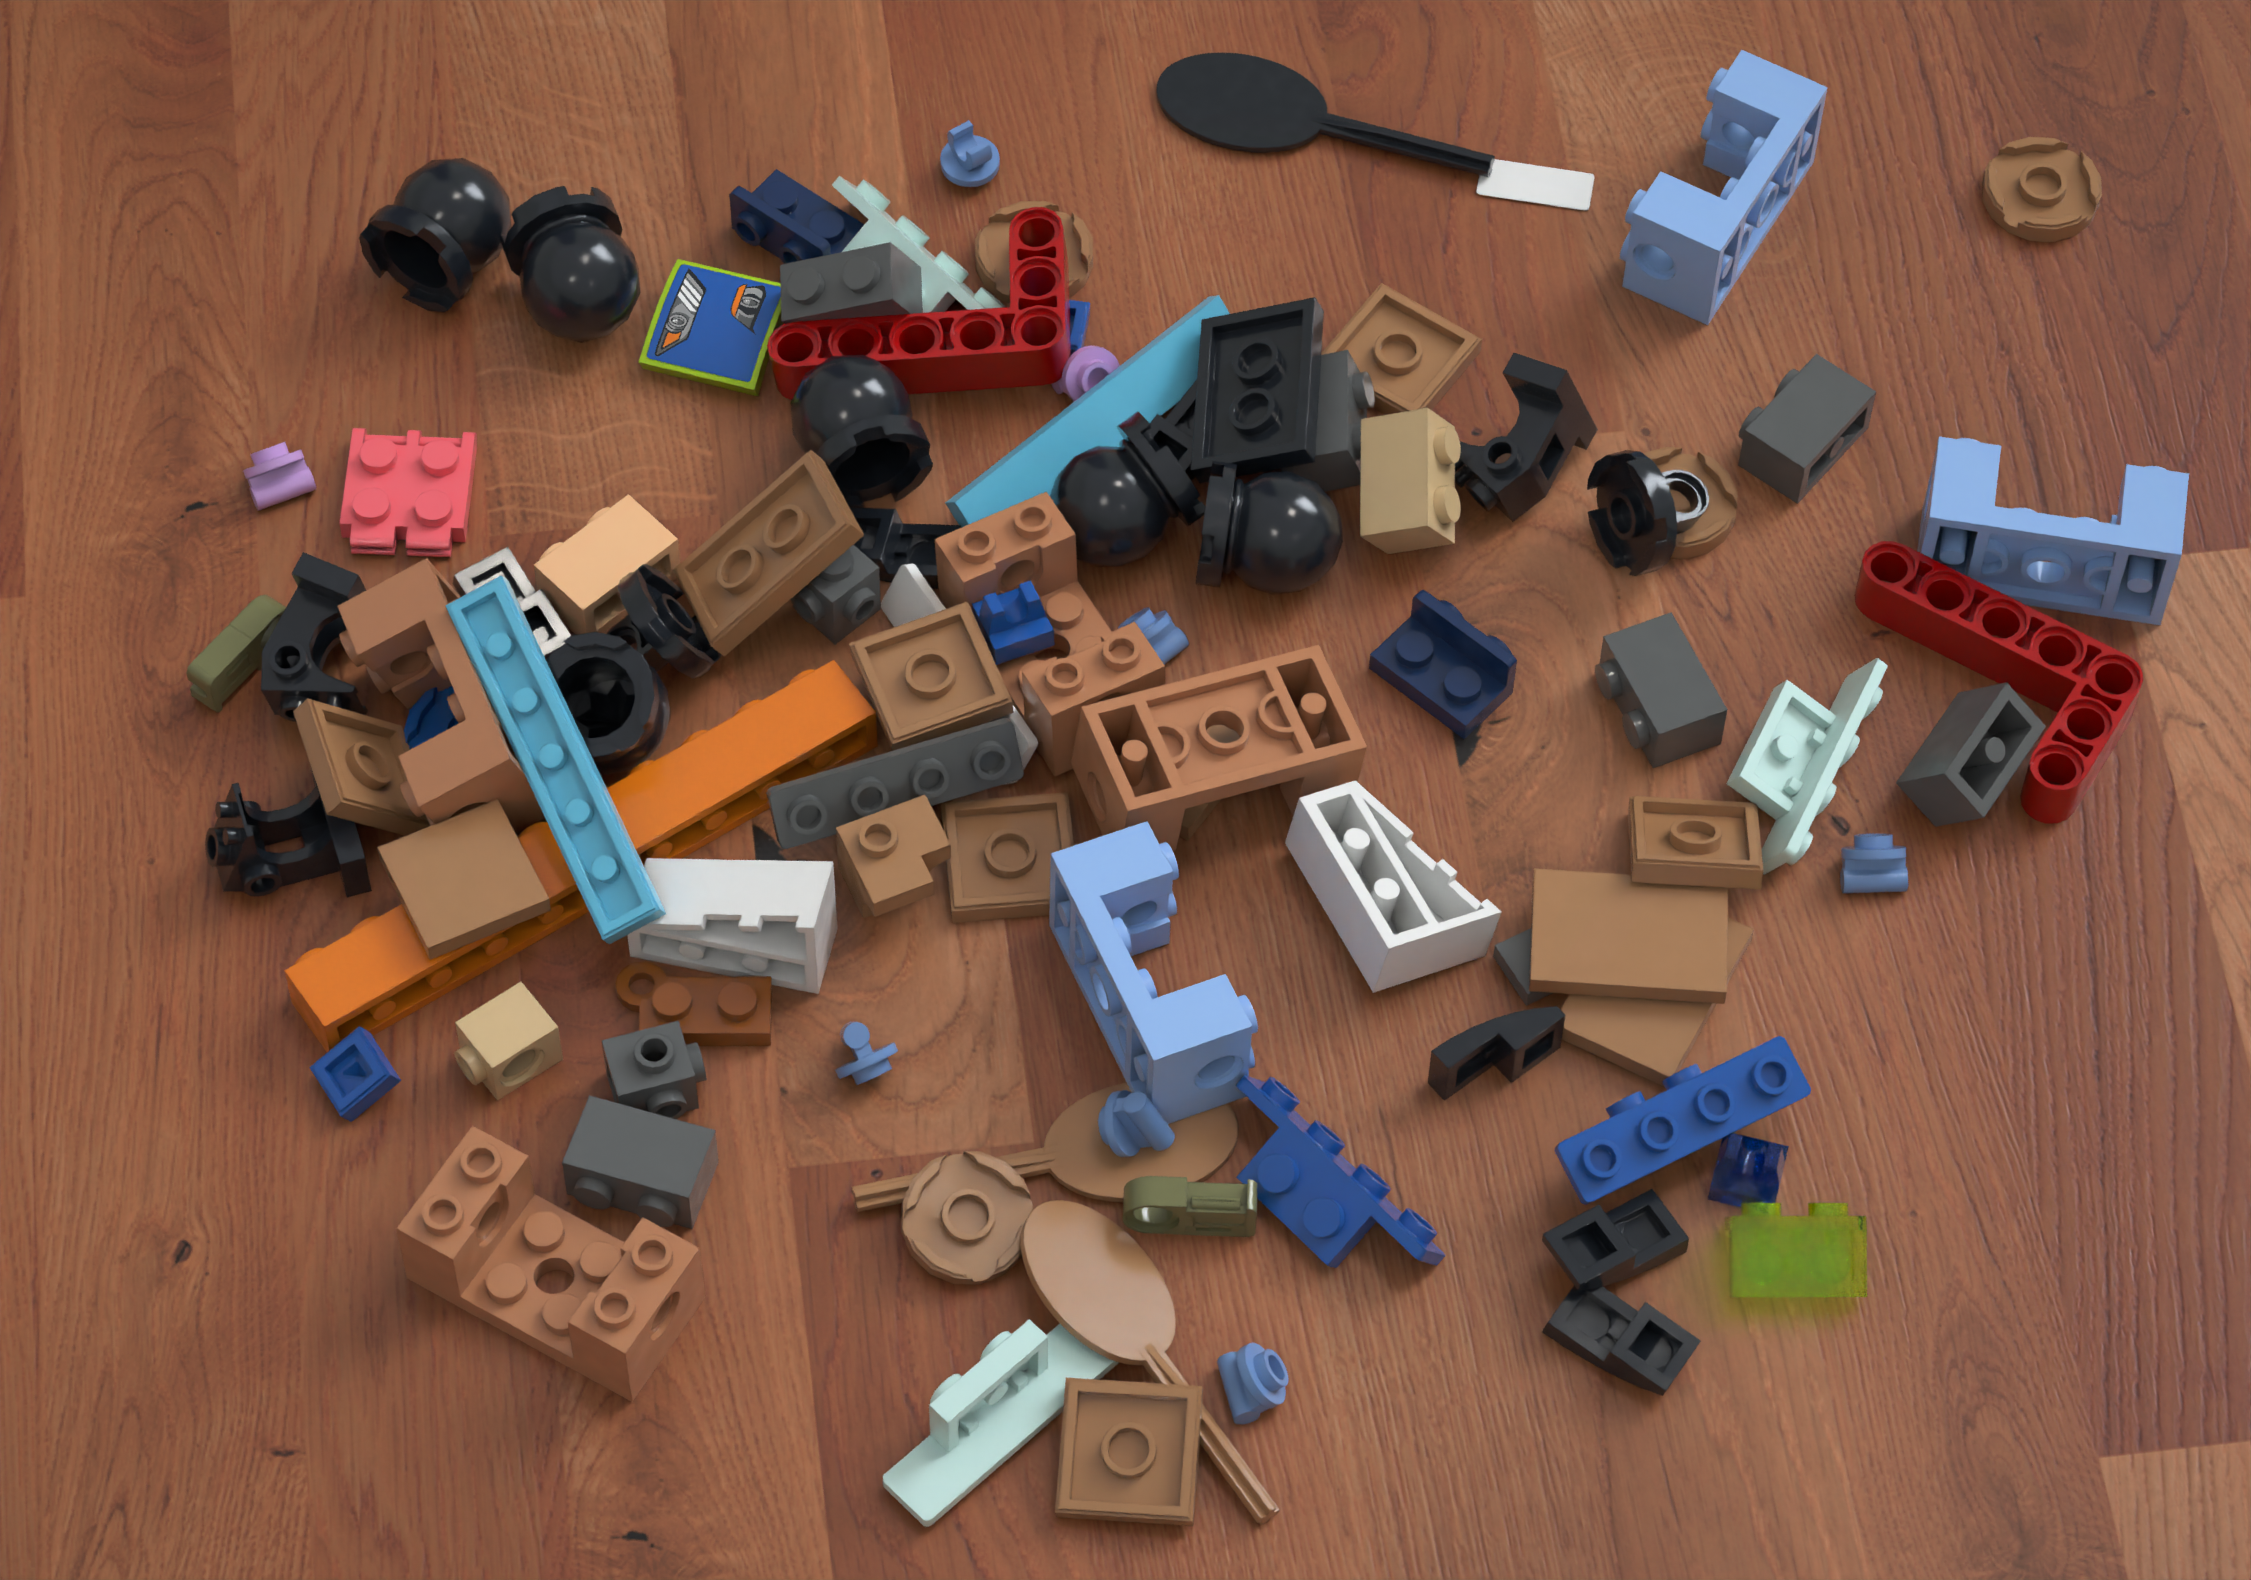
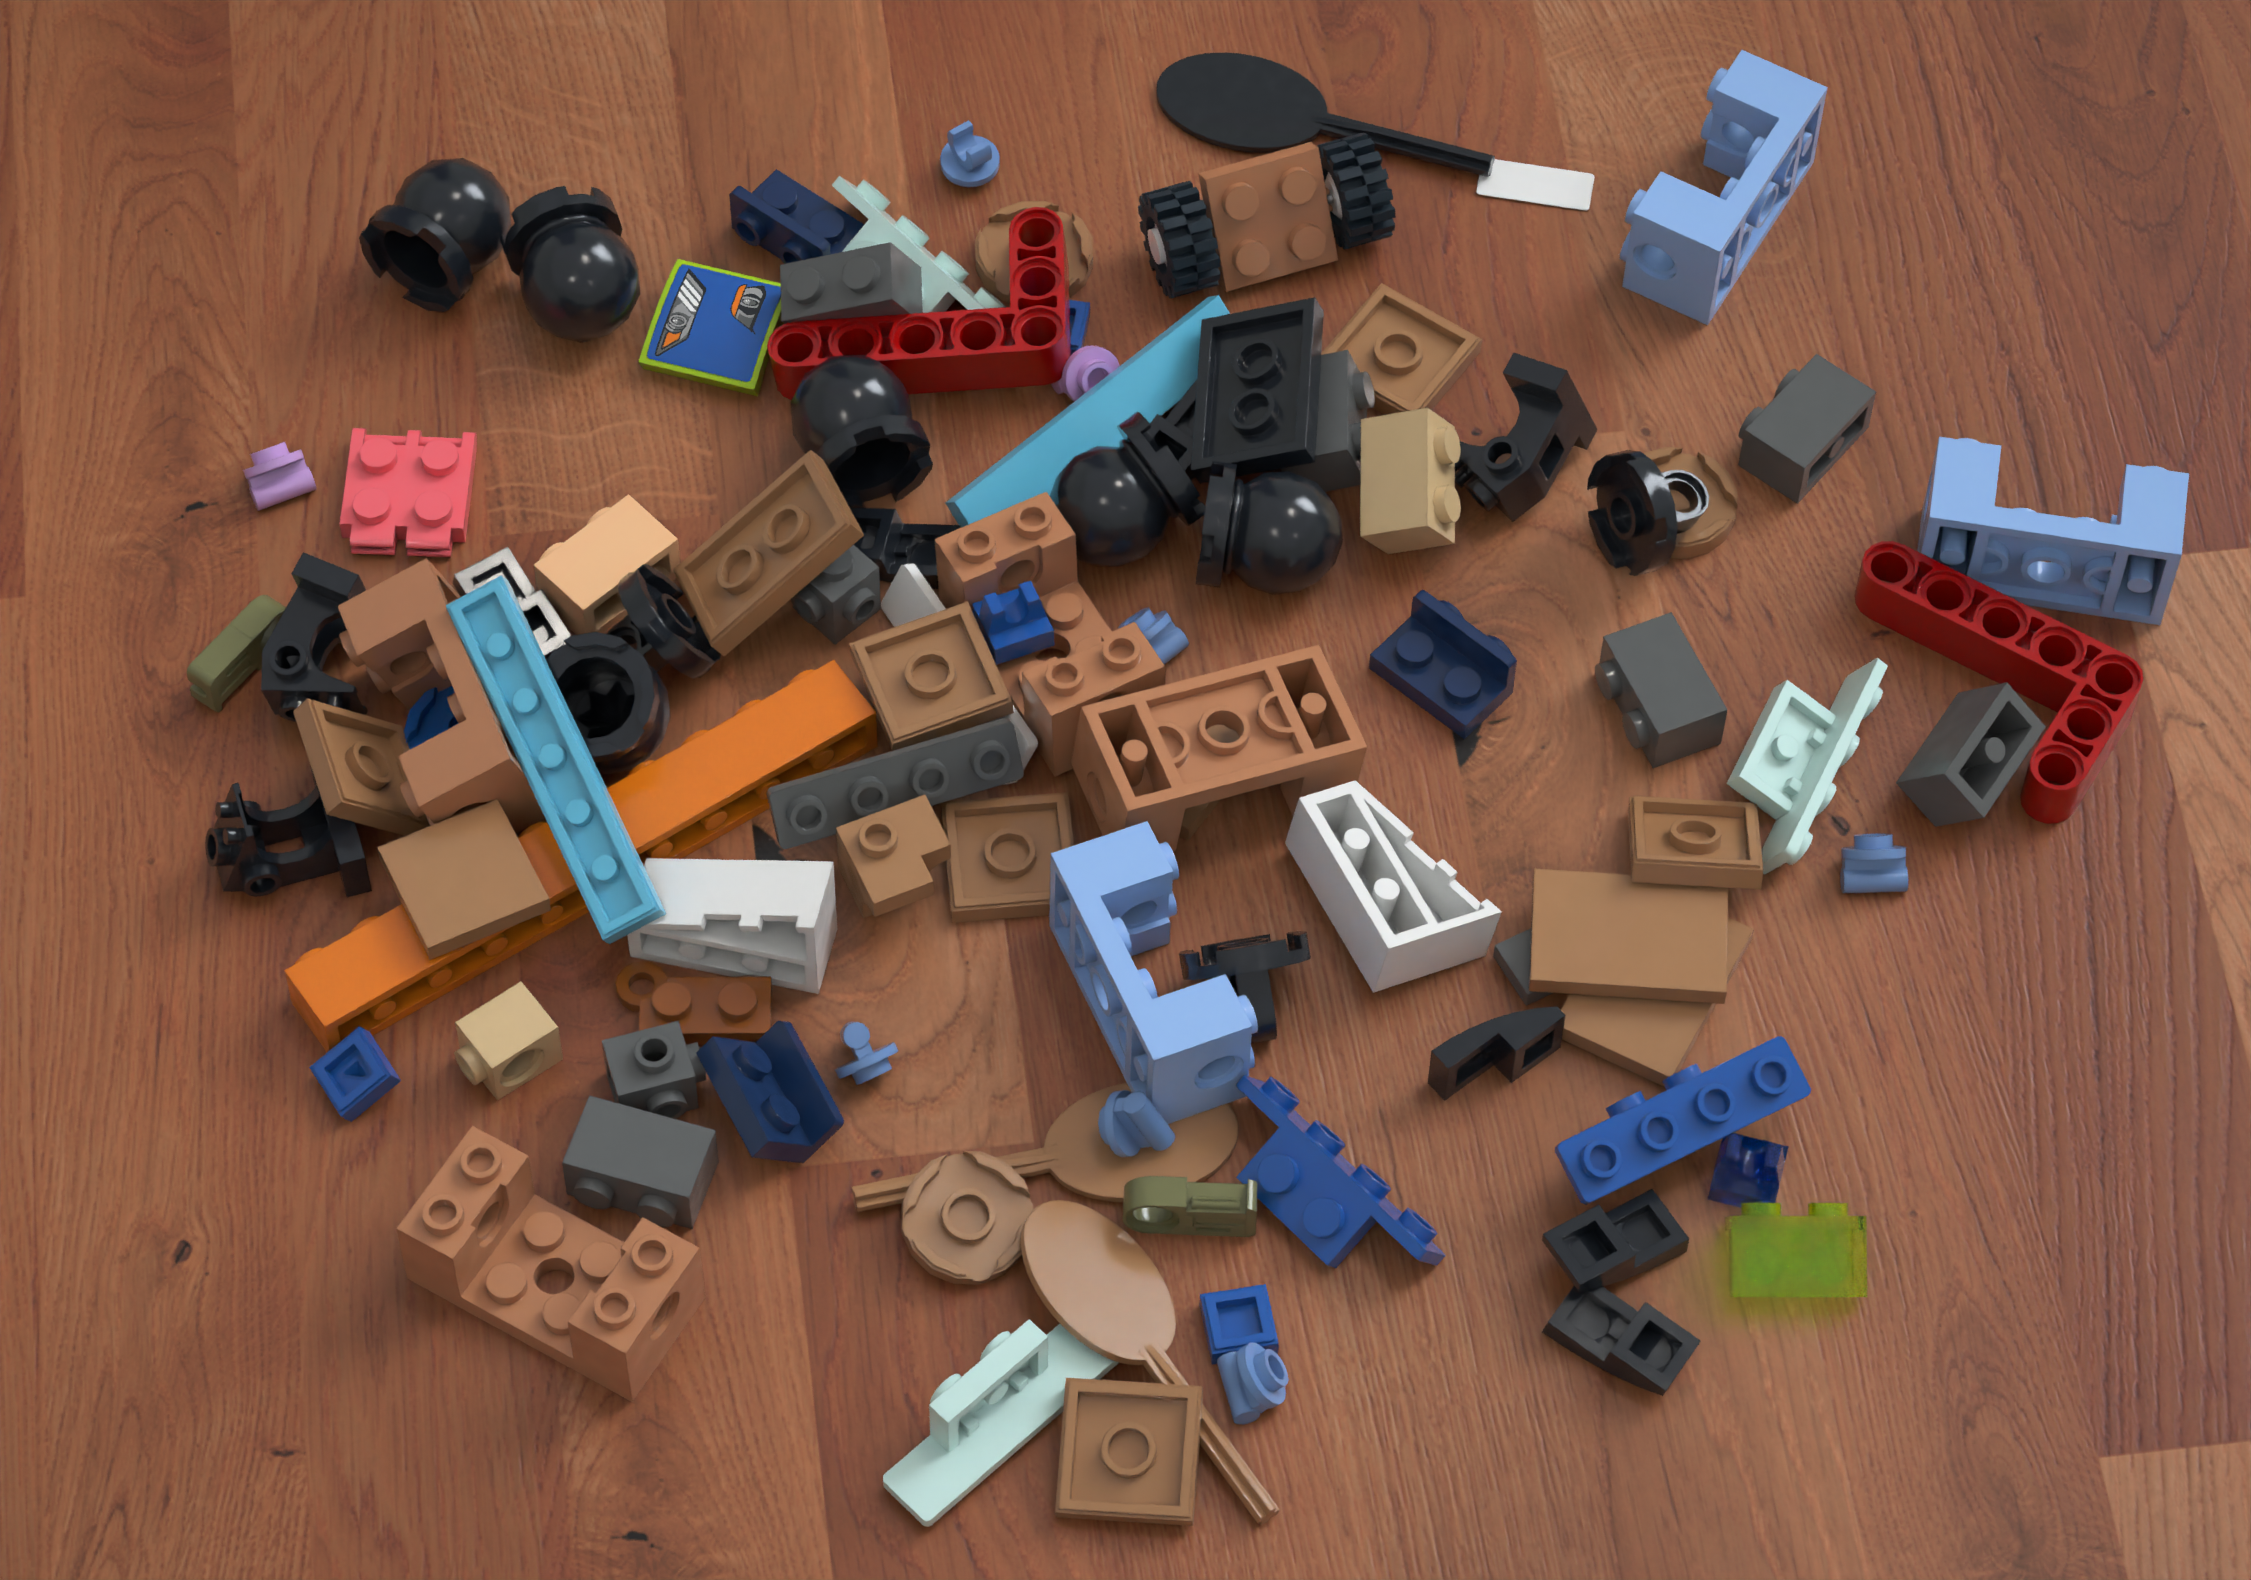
medium nougat tile [1982,137,2102,242] -> none
none -> dark blue bracket [696,1021,844,1163]
none -> plate [1138,133,1396,298]
none -> black tile [1179,931,1311,1044]
none -> blue tile [1199,1284,1279,1364]

